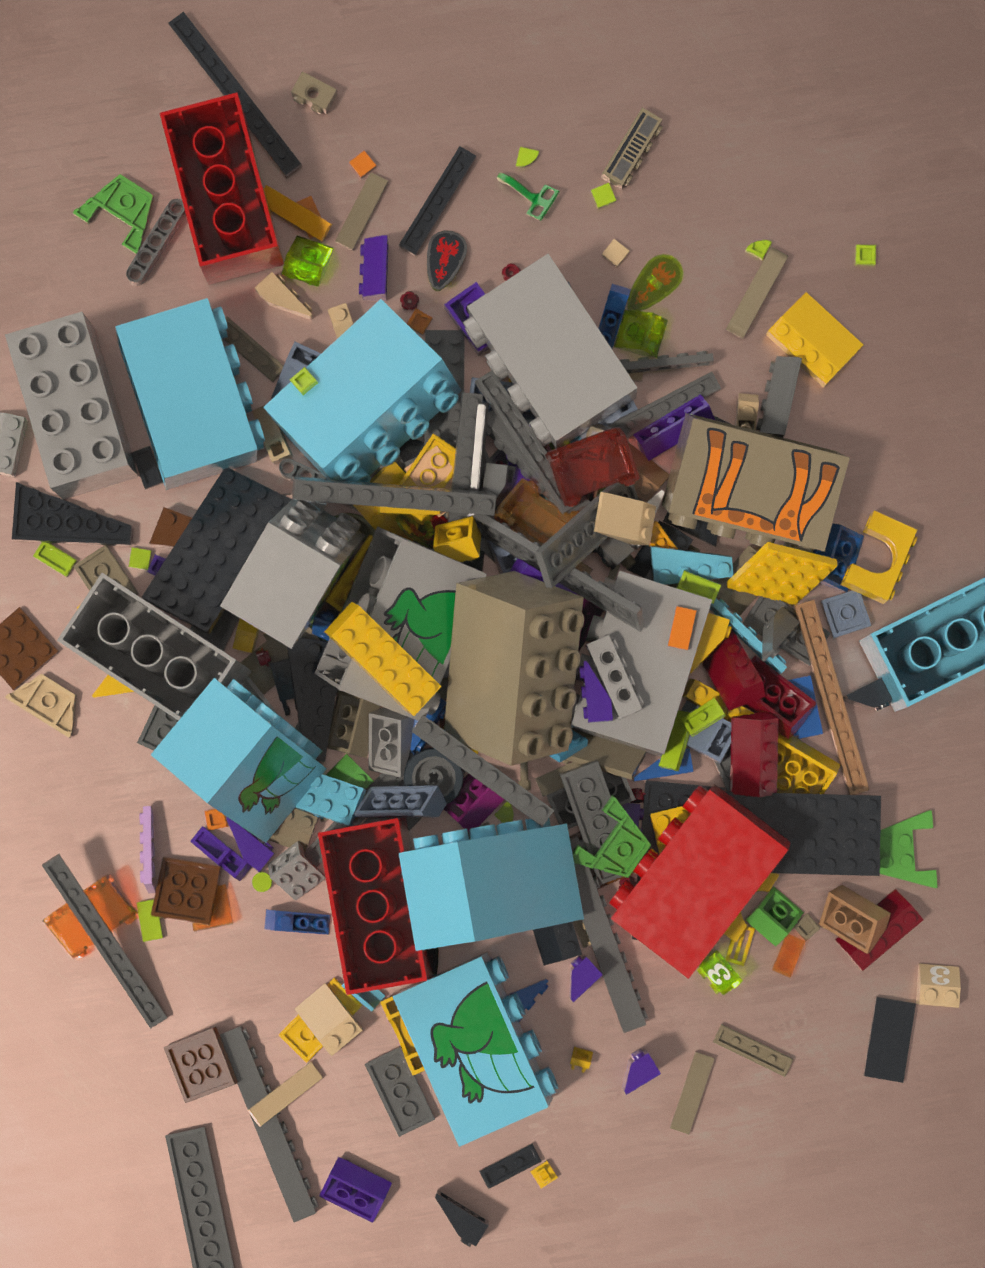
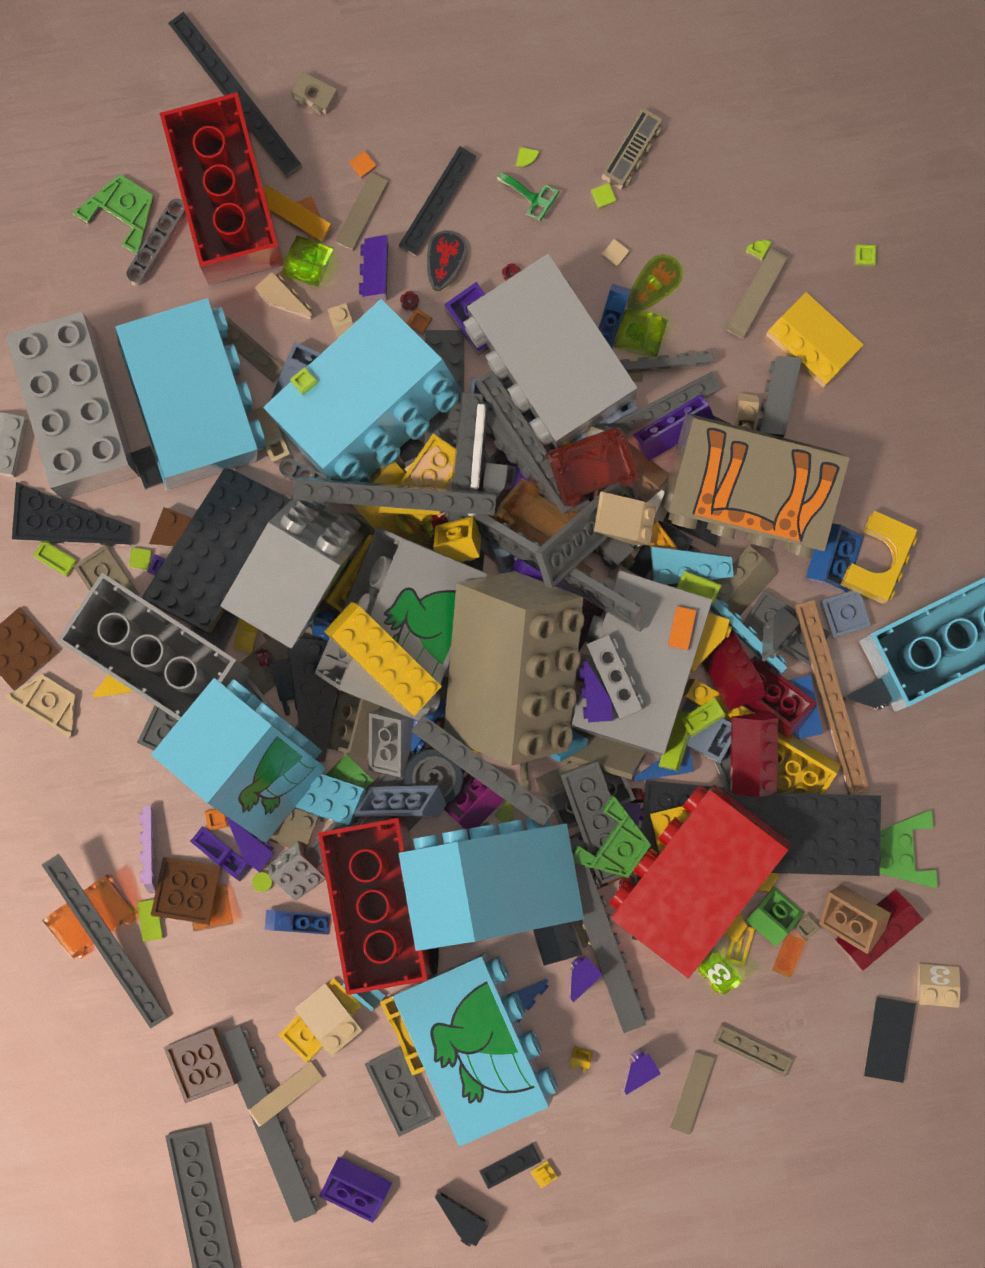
yellow plate [727,542,837,605] -> none

